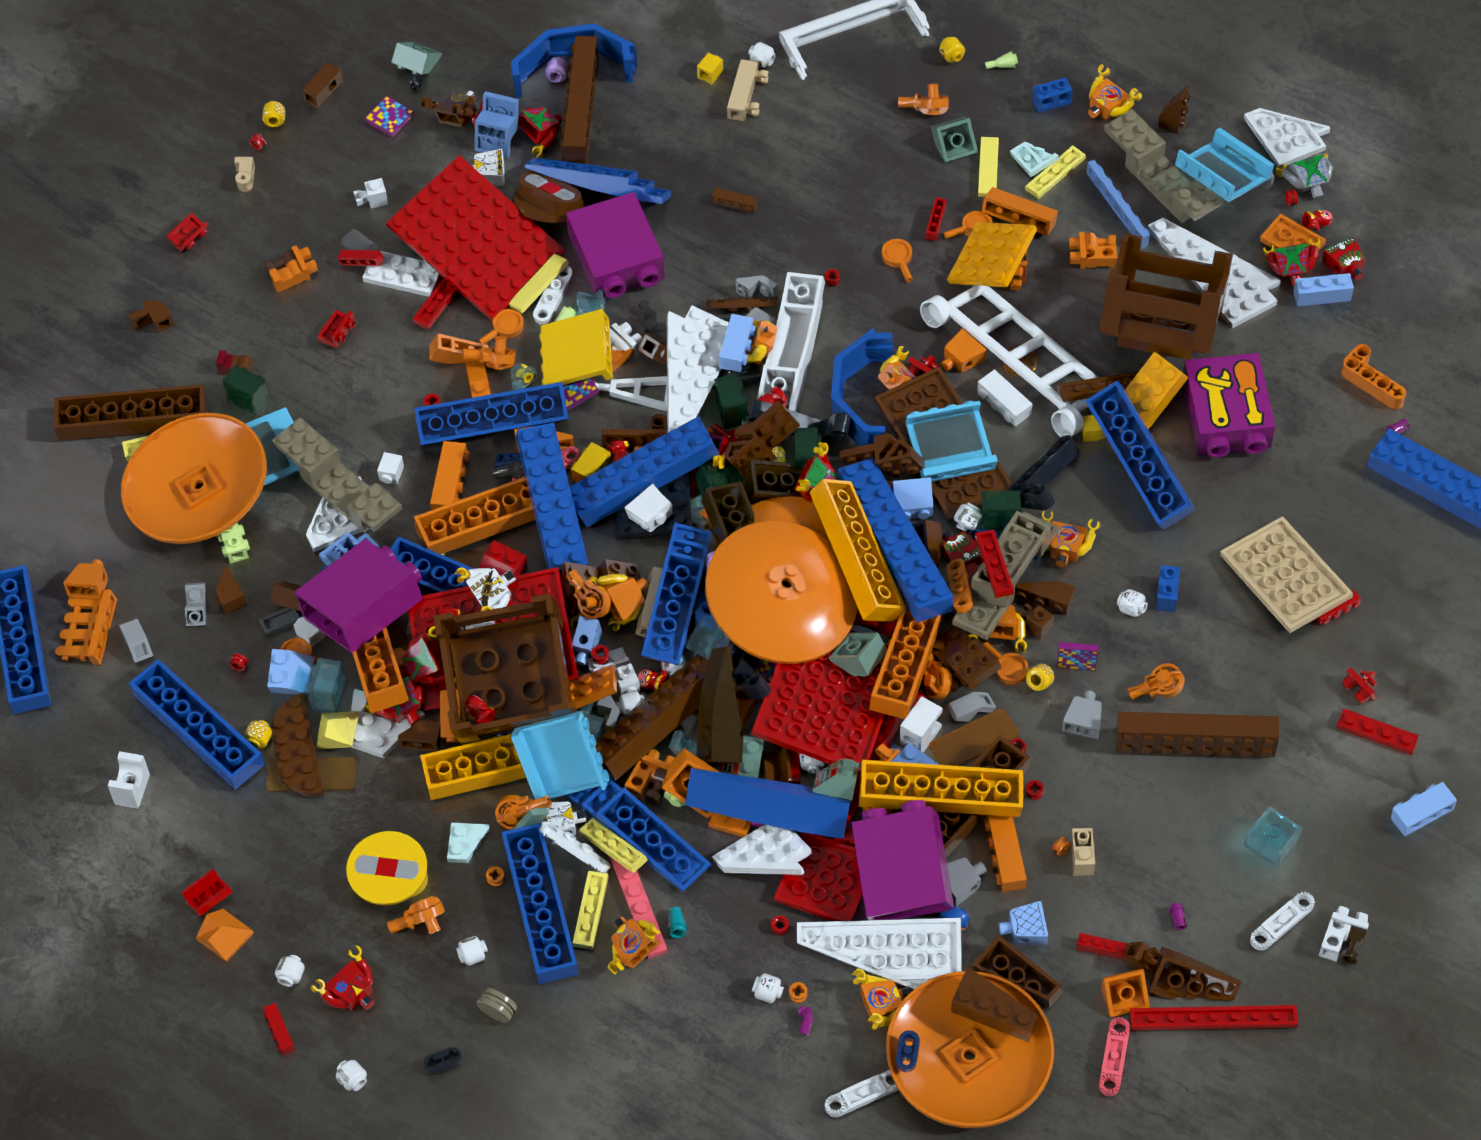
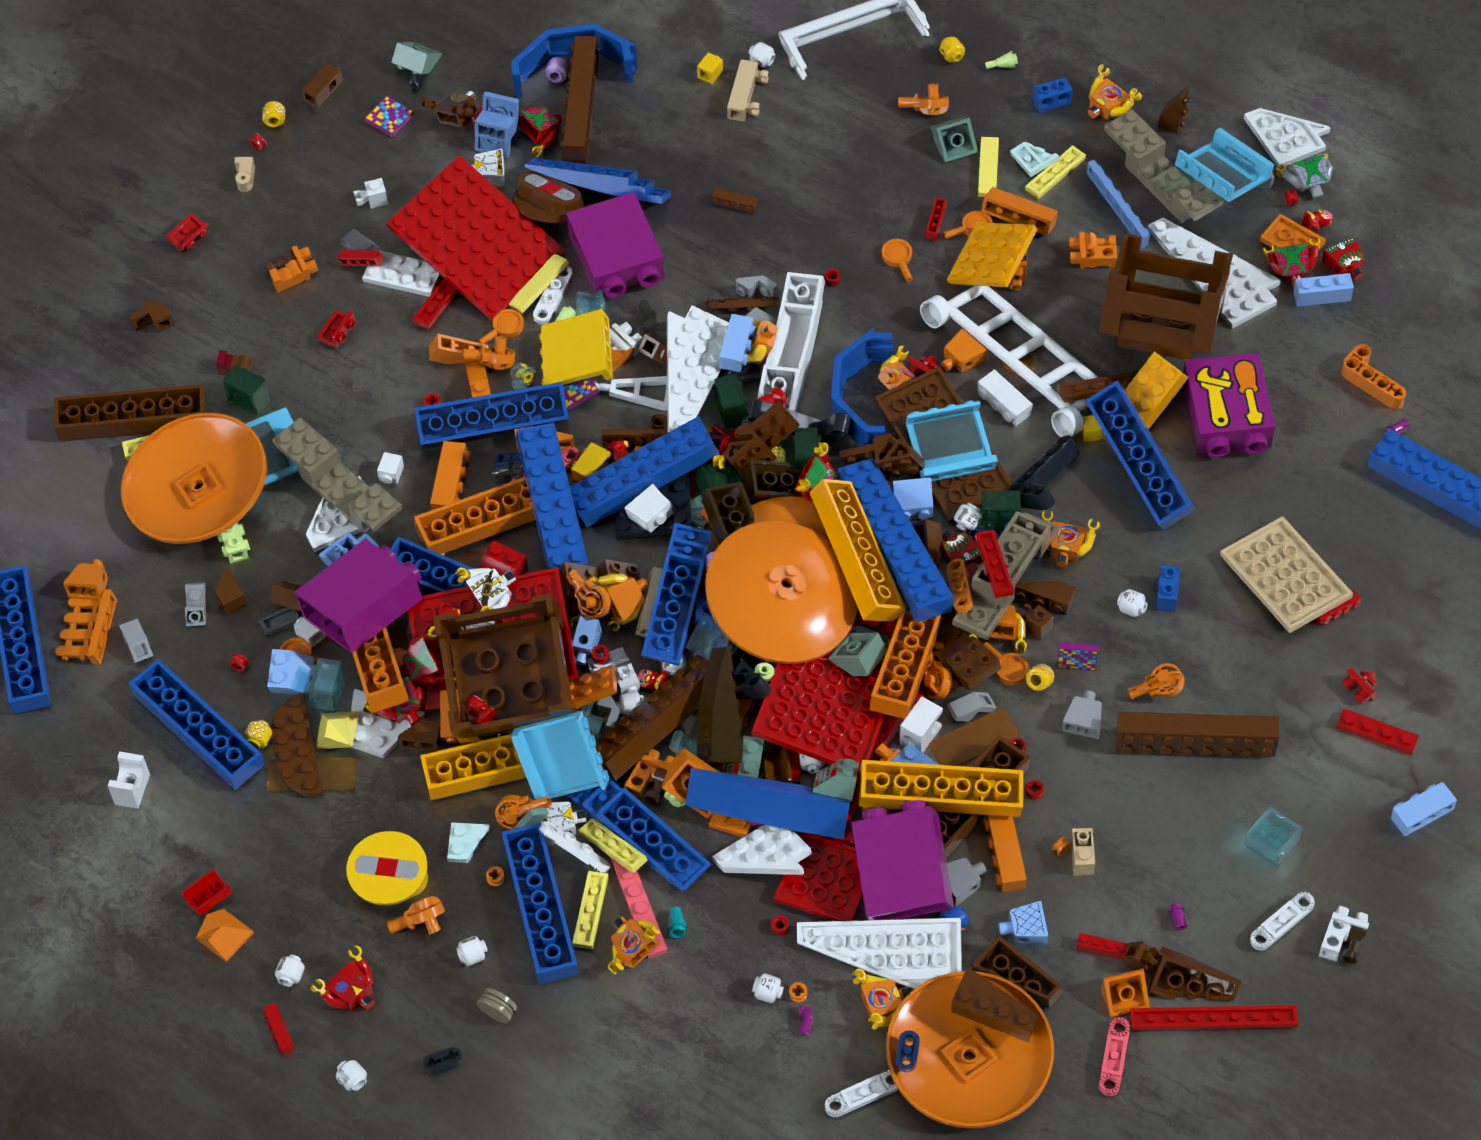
none -> yellowish green cone [755,663,774,683]

